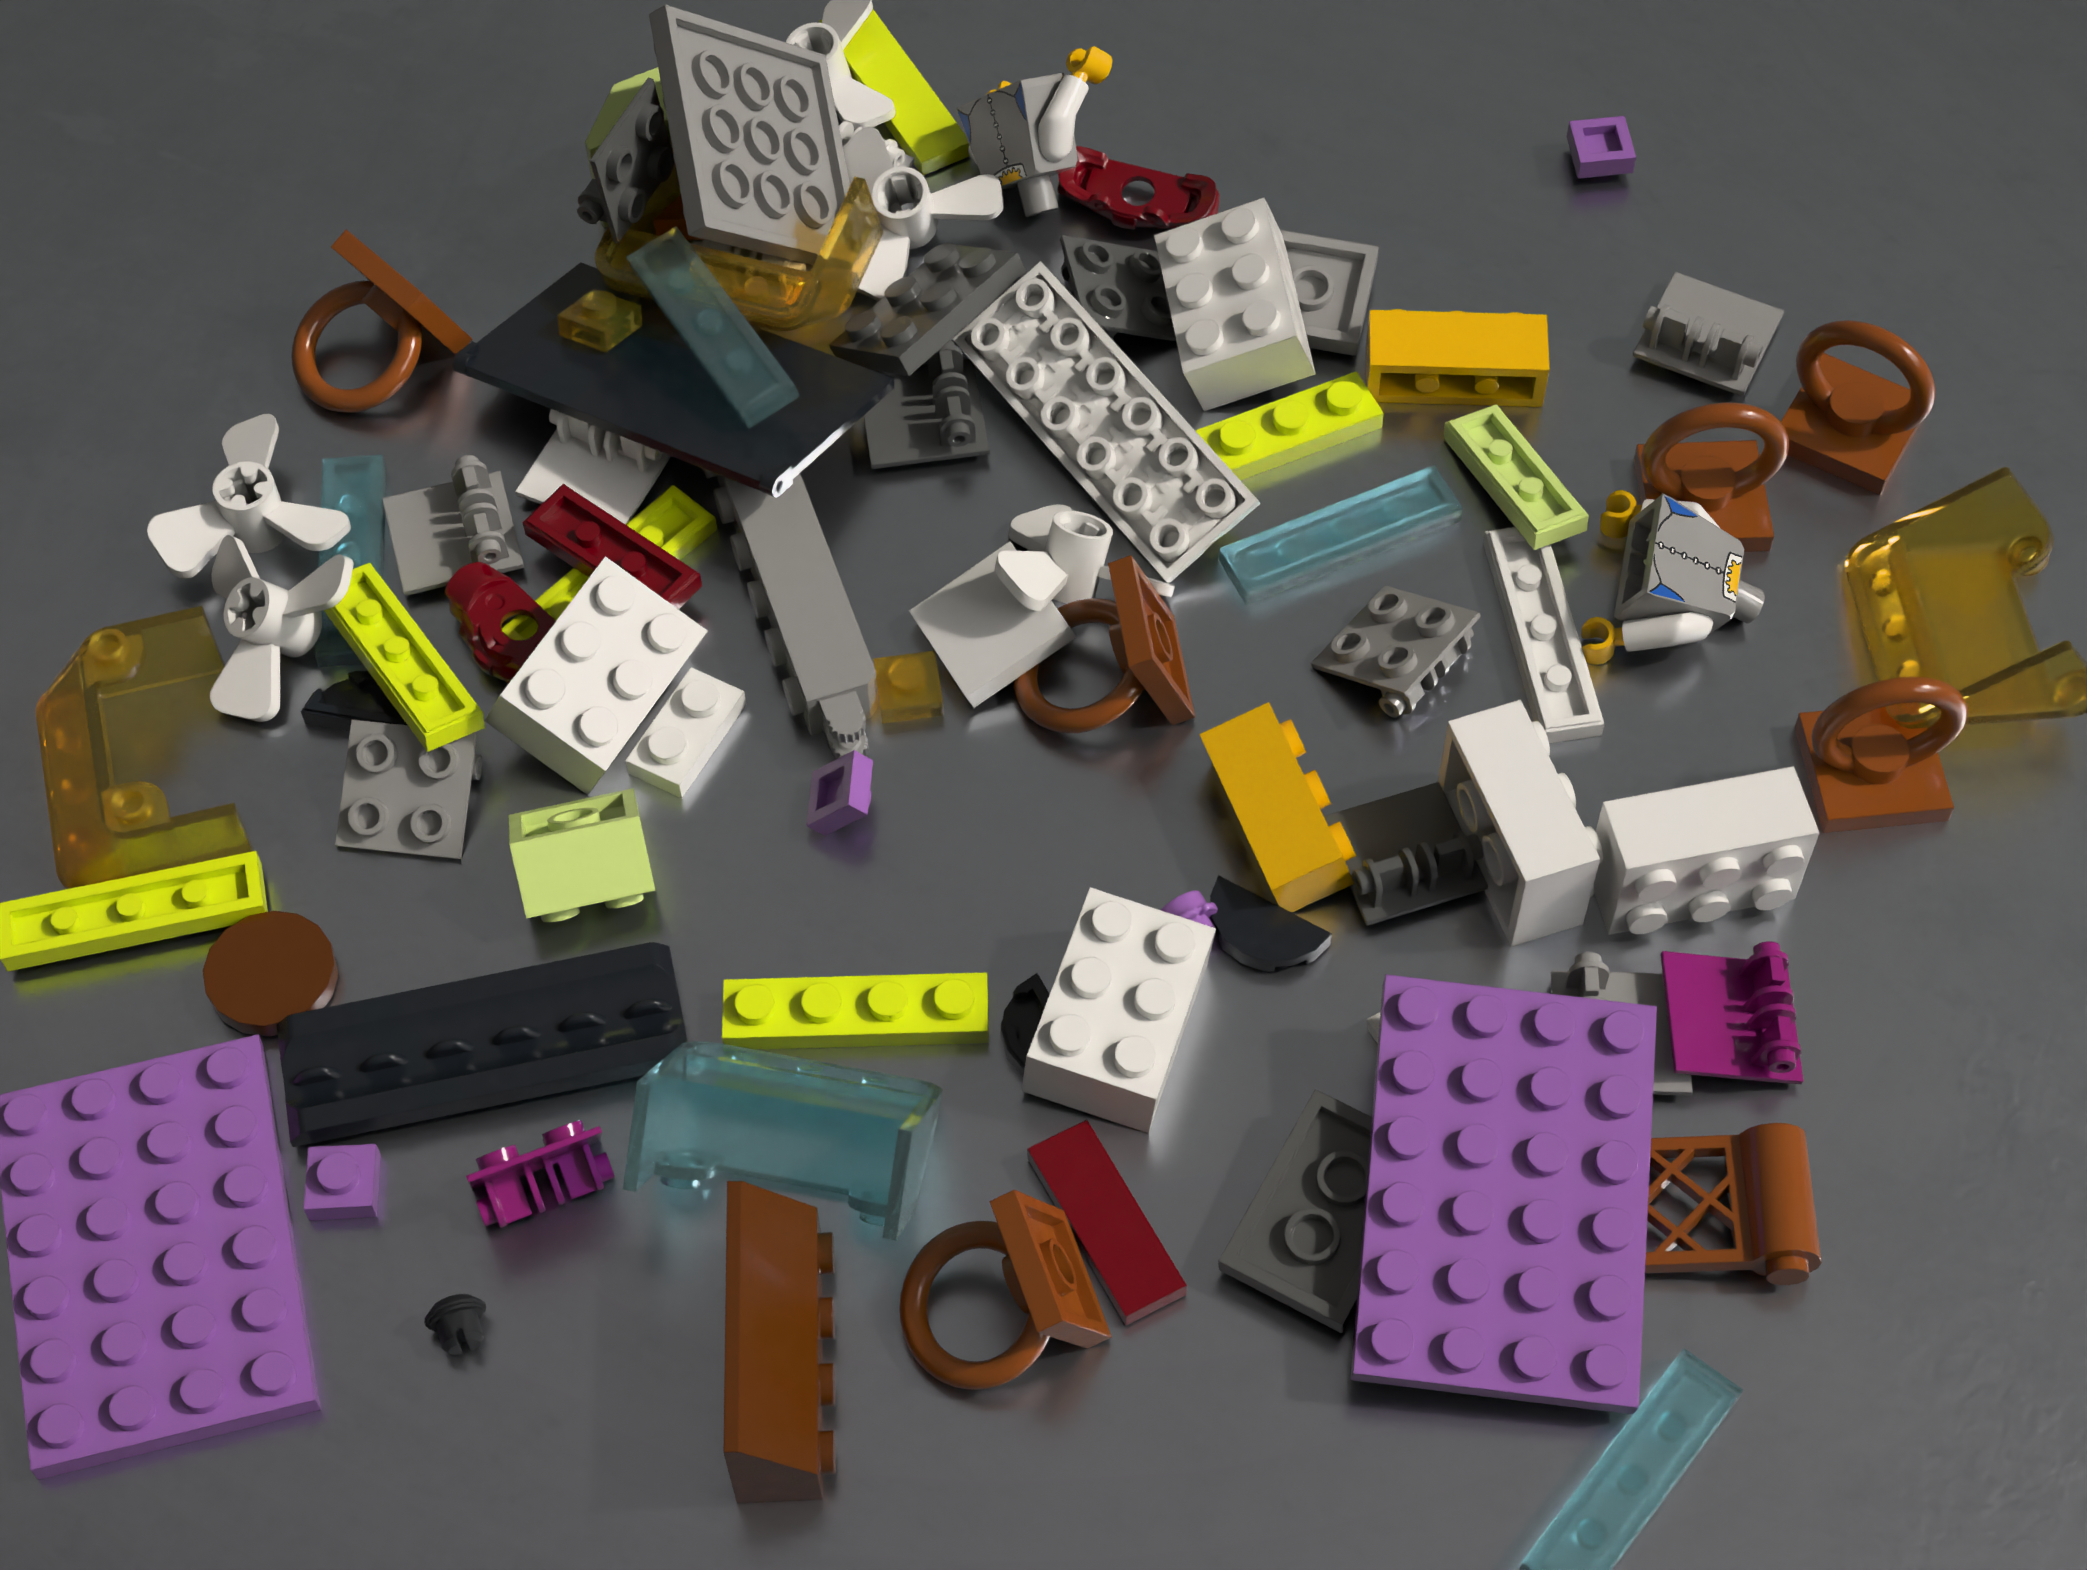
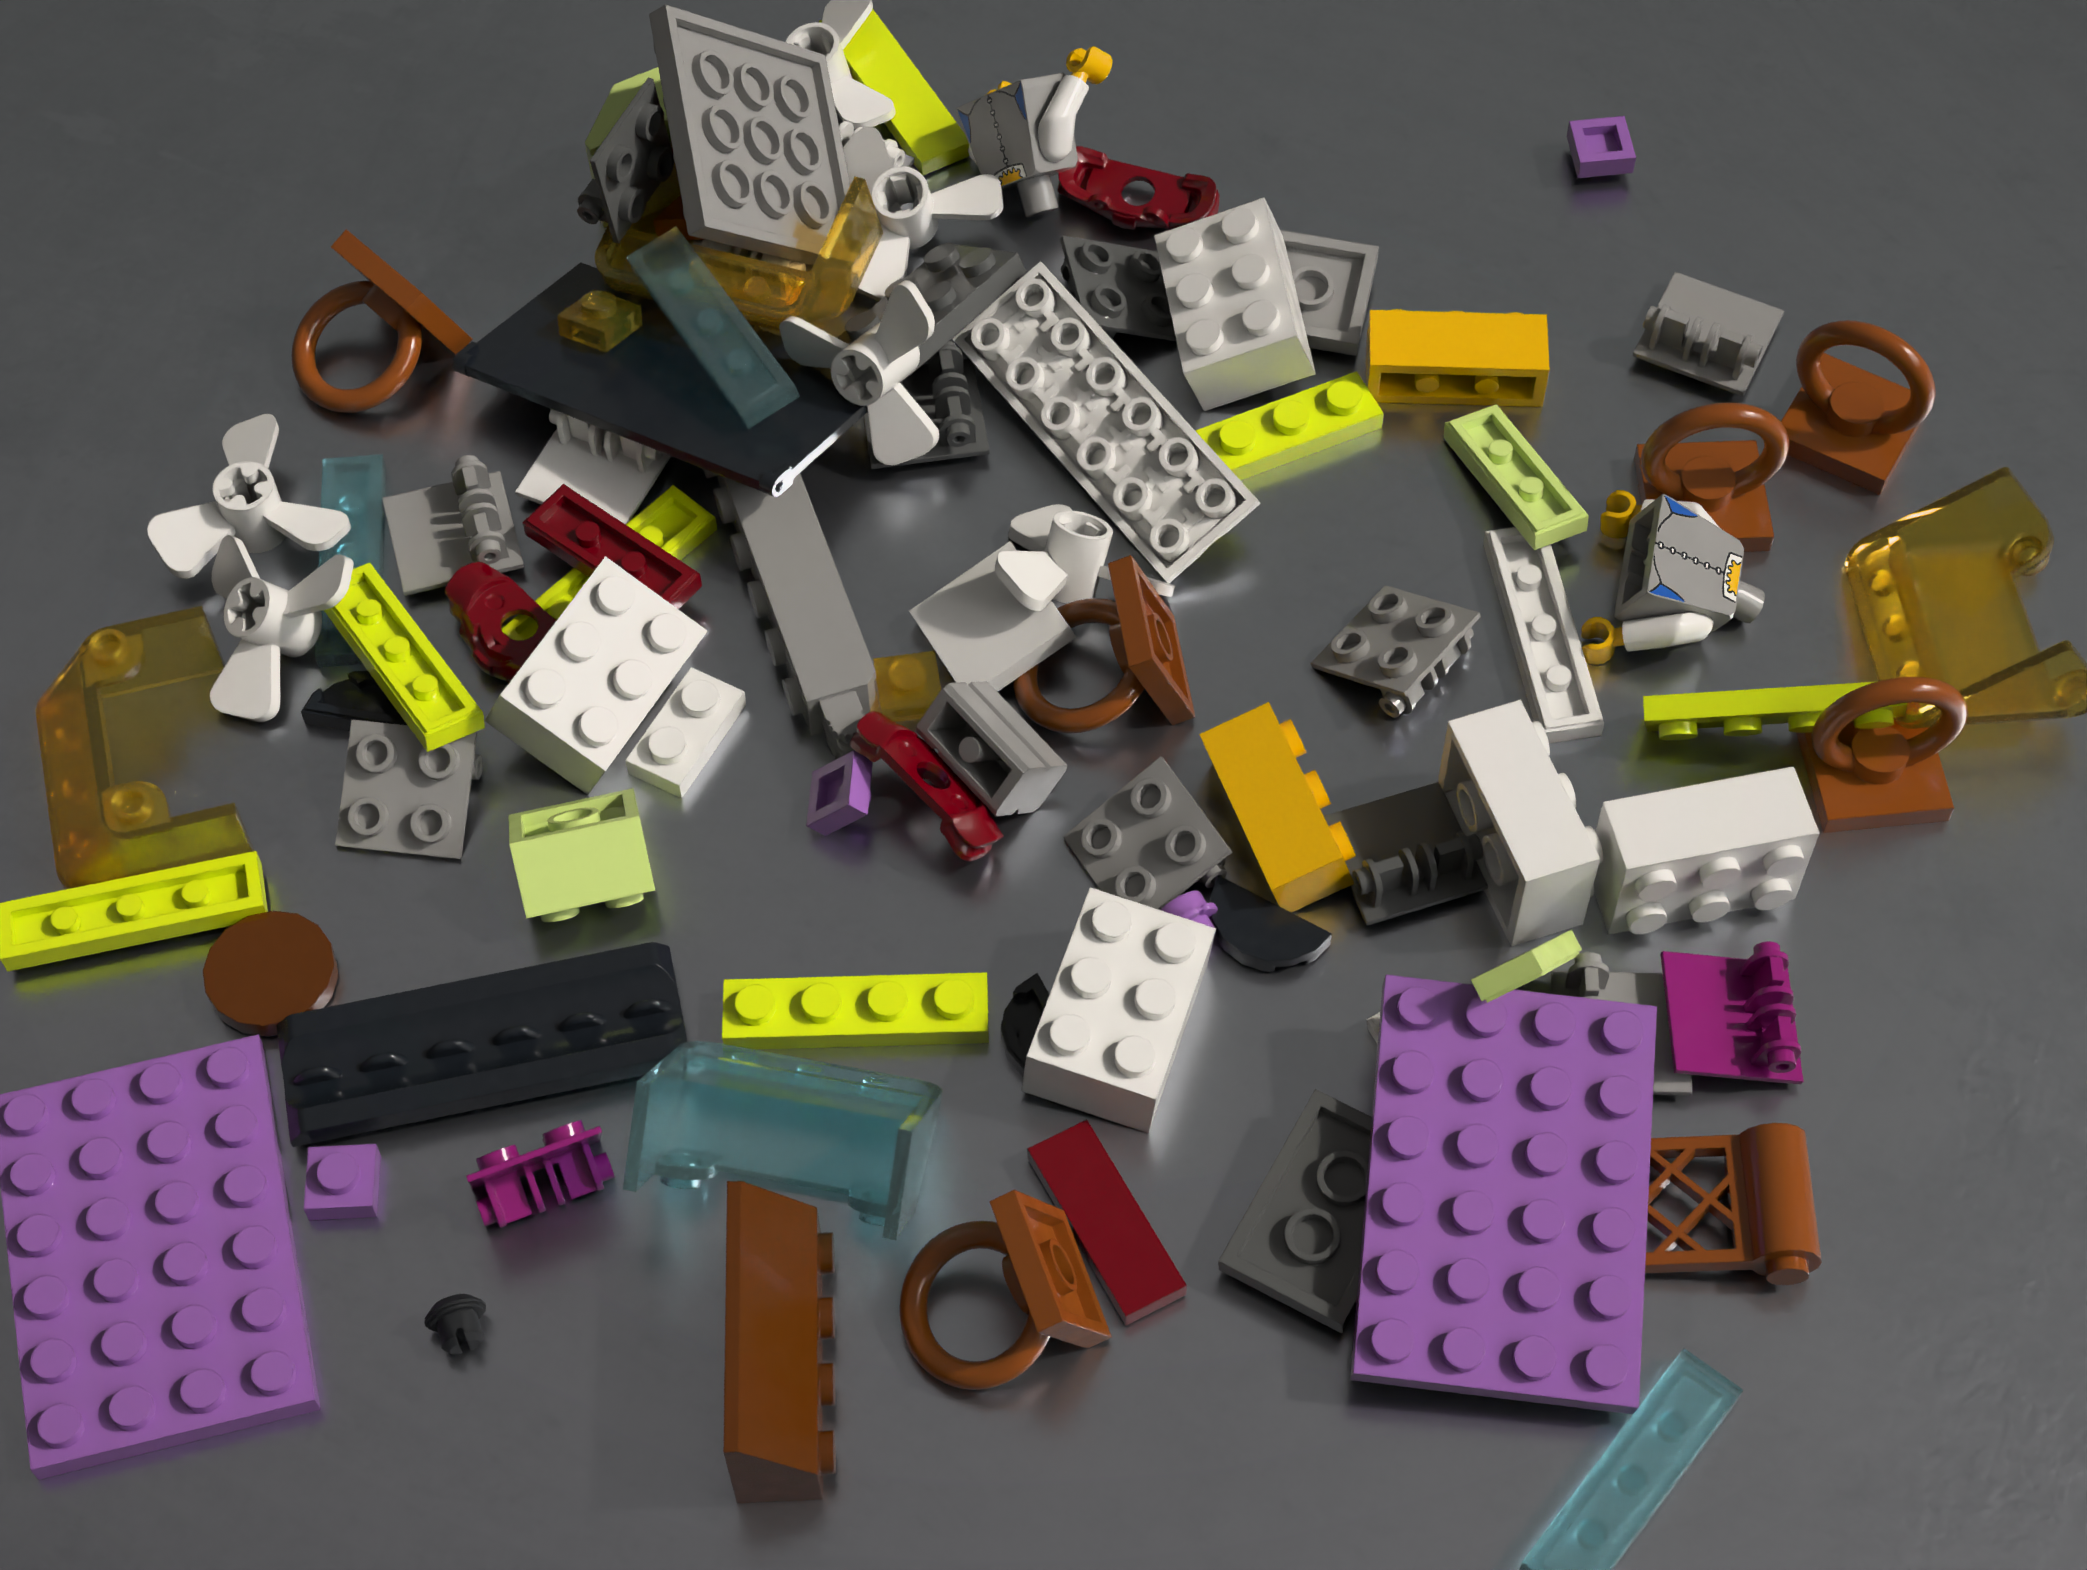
clear light blue tile [1219,465,1463,605] -> none
none -> white piece [779,280,939,465]
none -> dark red piece [850,711,1004,862]
none -> light grey brick [916,681,1067,816]
none -> light grey hinge [1063,756,1232,910]
none -> yellowish green tile [1471,929,1582,1003]
none -> neon yellow plate [1643,681,1907,740]

